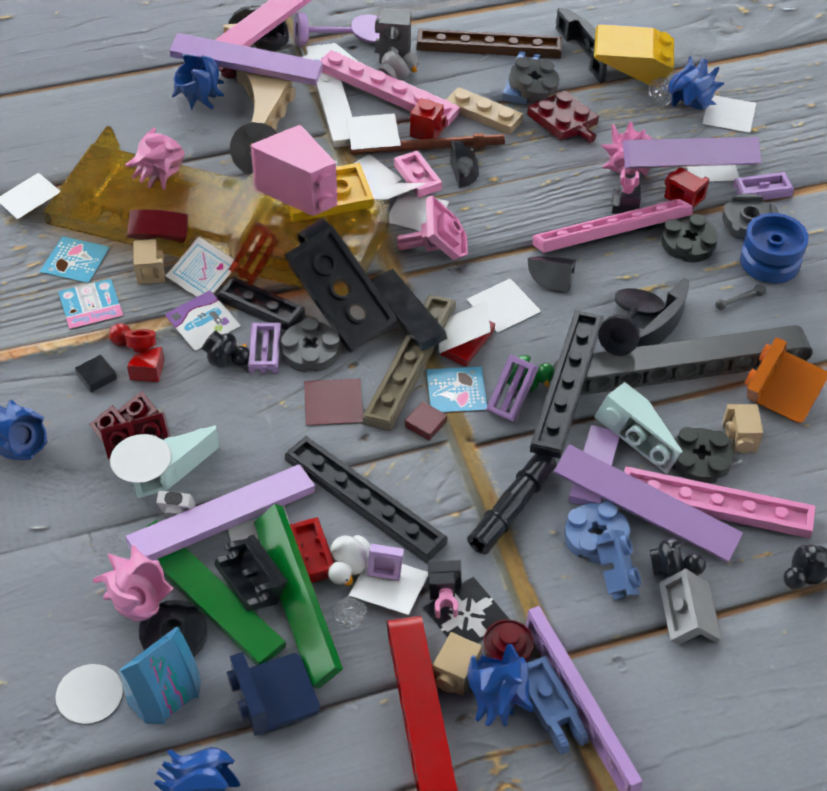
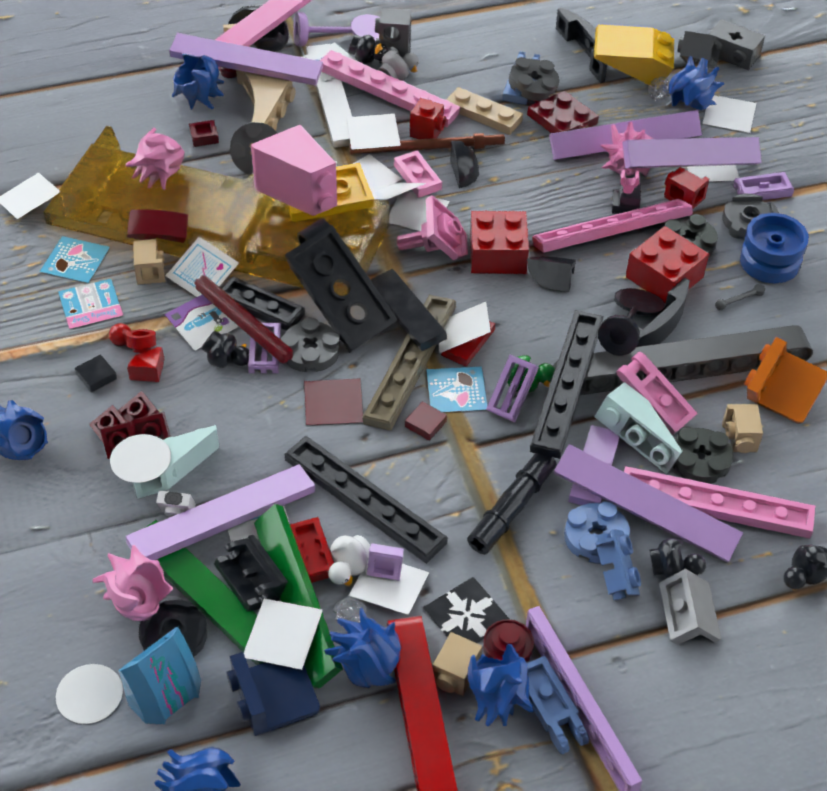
clear red tile [229,222,282,286] -> none
reddish brown tile [416,29,562,58] -> none
black piece [427,560,462,618] -> none
white sticker [467,279,541,333] -> none
none -> dark red tile [189,120,219,147]
none -> dark red axle [194,275,293,364]
none -> white sticker [244,599,323,670]
none -> blue hair [324,608,401,688]
none -> black animal [348,35,389,64]
none -> red brick [470,210,529,274]
none -> lavender tile [549,110,702,160]
none -> bright pink plate [616,352,698,435]
none -> red brick [625,226,709,304]
none -> dark grey brick [677,31,722,69]
none -> dark grey brick [709,19,765,70]

